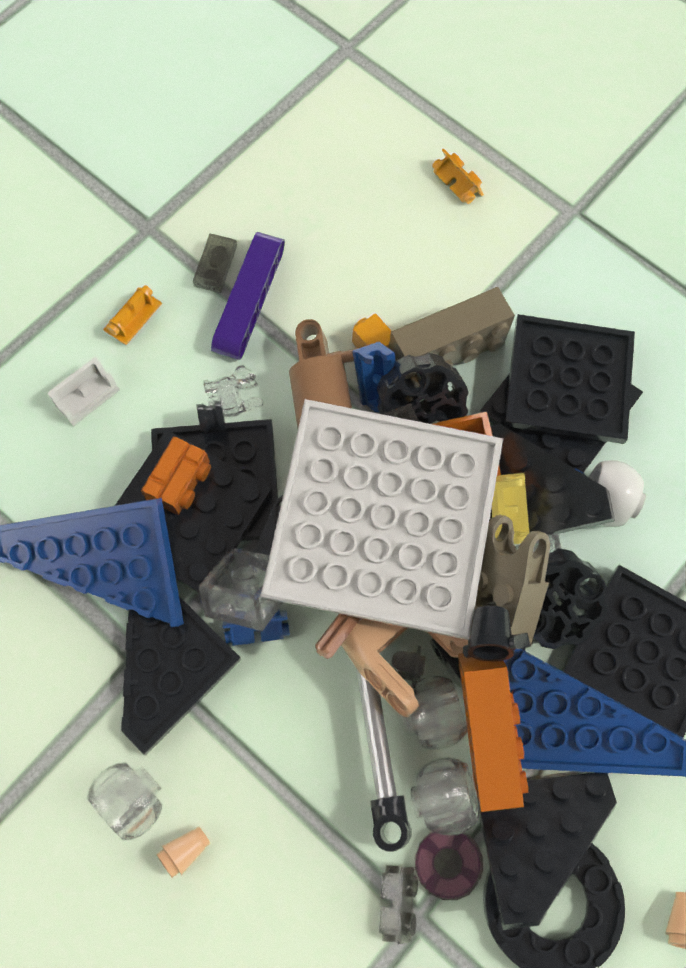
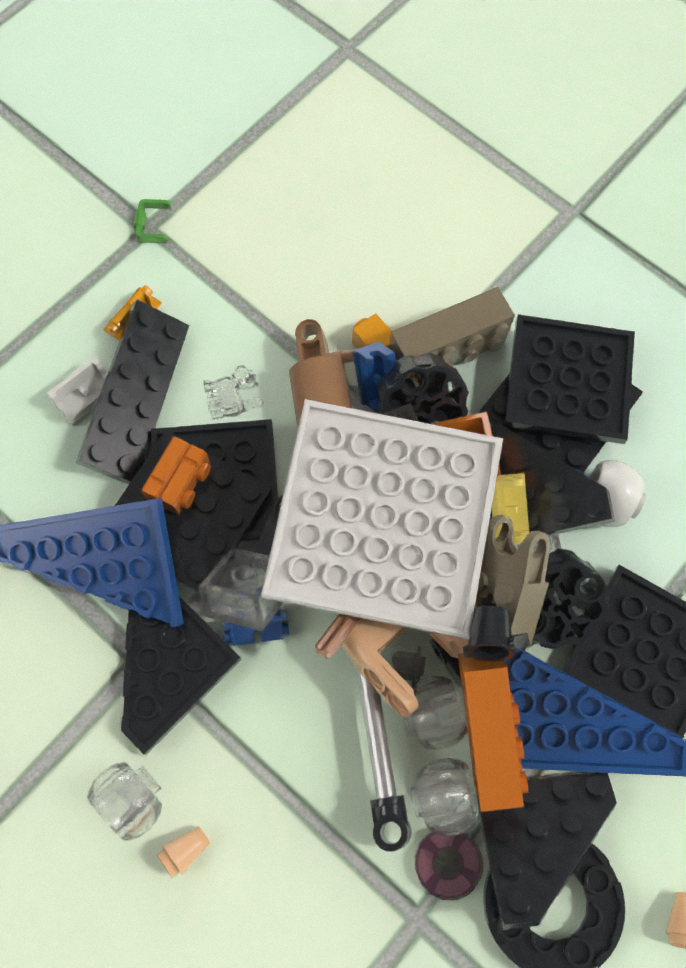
clear smoke plate [193,233,237,293] -> none
black wheel [196,400,226,434] -> none
dark purple beam [211,231,285,360] -> none
clear smoke hinge [379,865,418,944] -> none
light orange hinge [432,148,484,204] -> none
none -> black plate [76,299,190,484]
none -> bright green piece [134,199,171,243]

